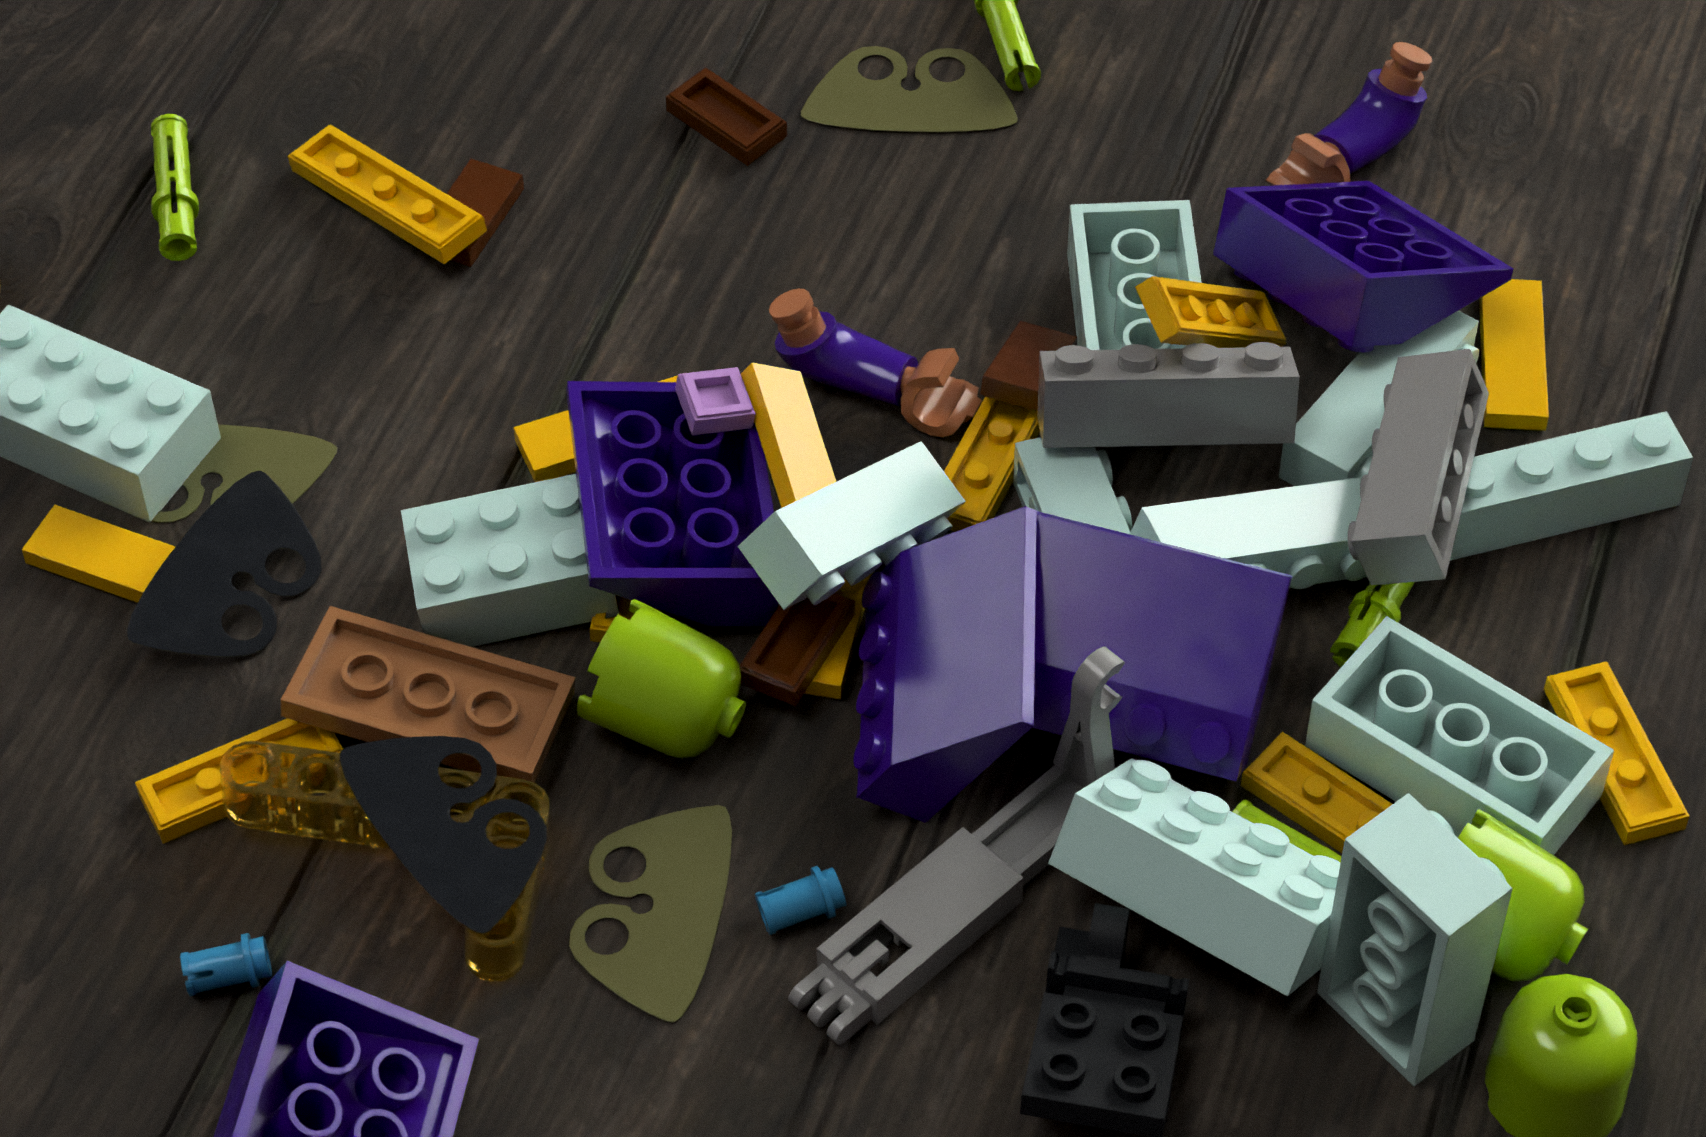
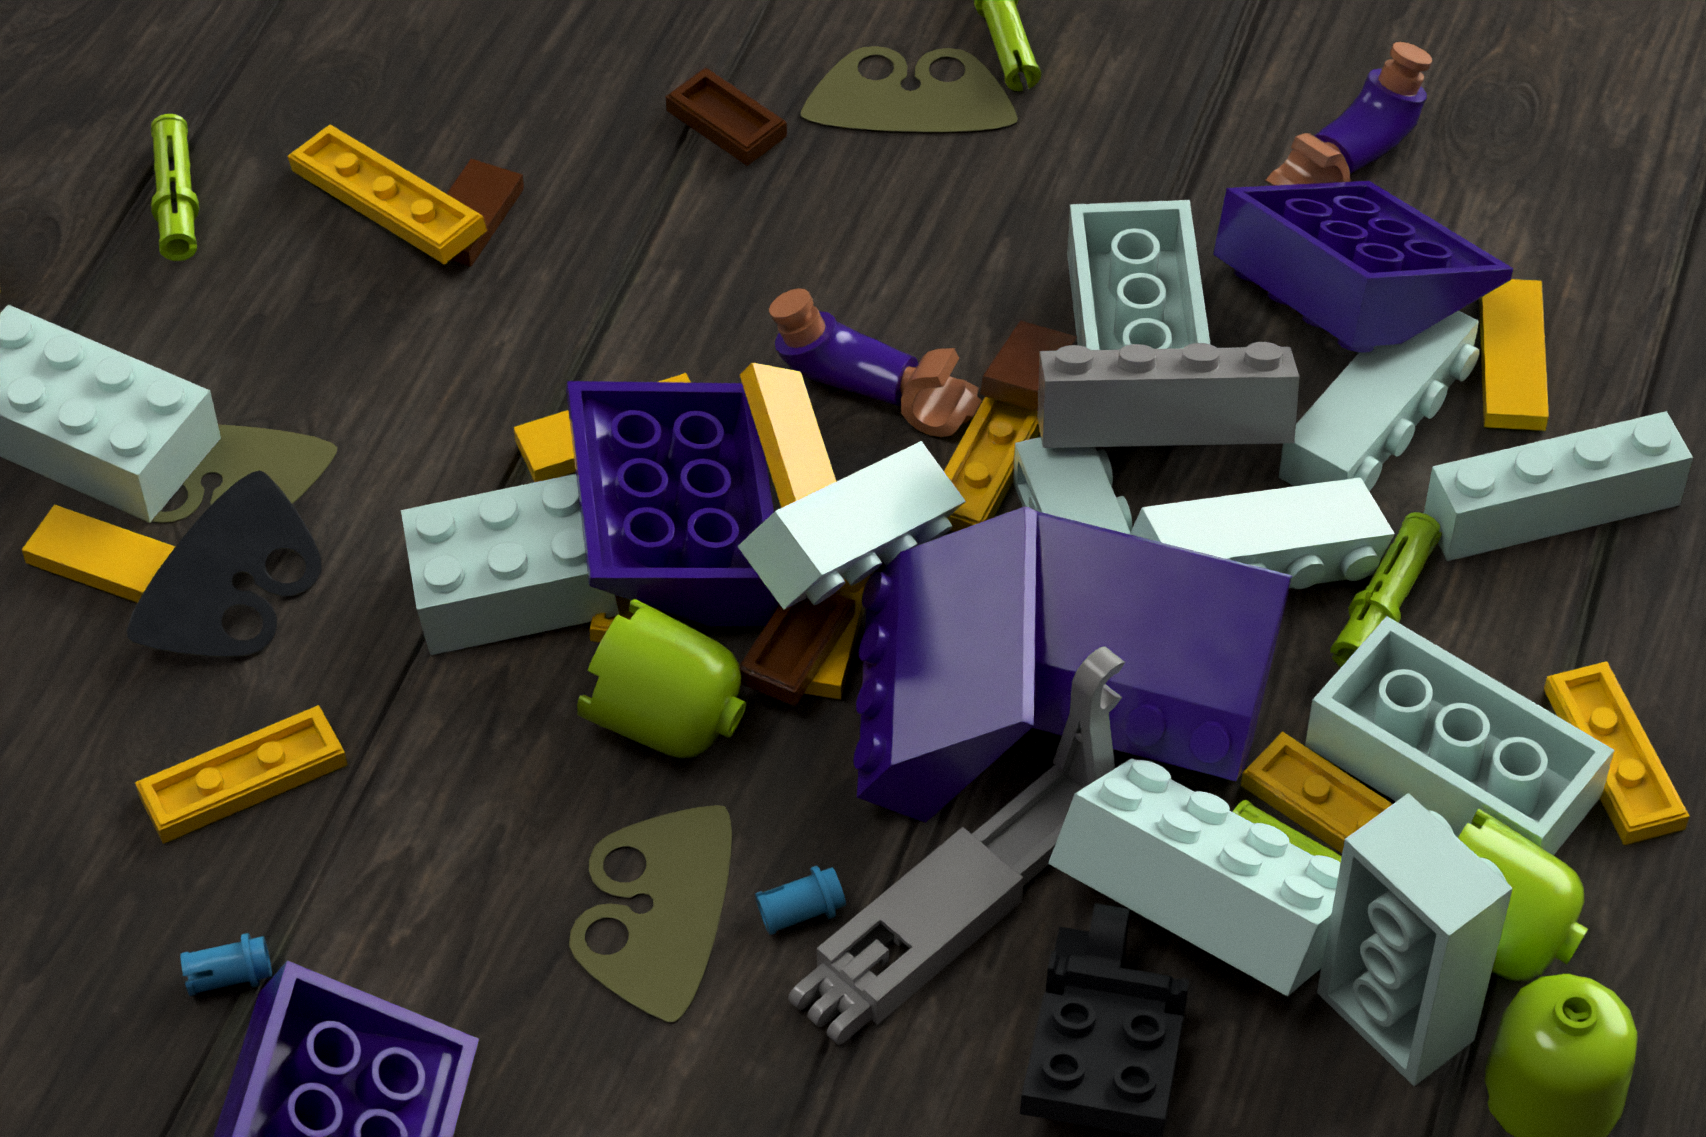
clear yellow beam [220,741,549,981] -> none
medium nougat plate [281,606,576,790] -> none
black piece [340,736,547,934] -> none
lavender tile [675,367,756,435] -> none
yellow tile [1135,276,1286,348] -> none
light grey brick [1348,349,1489,585] -> none

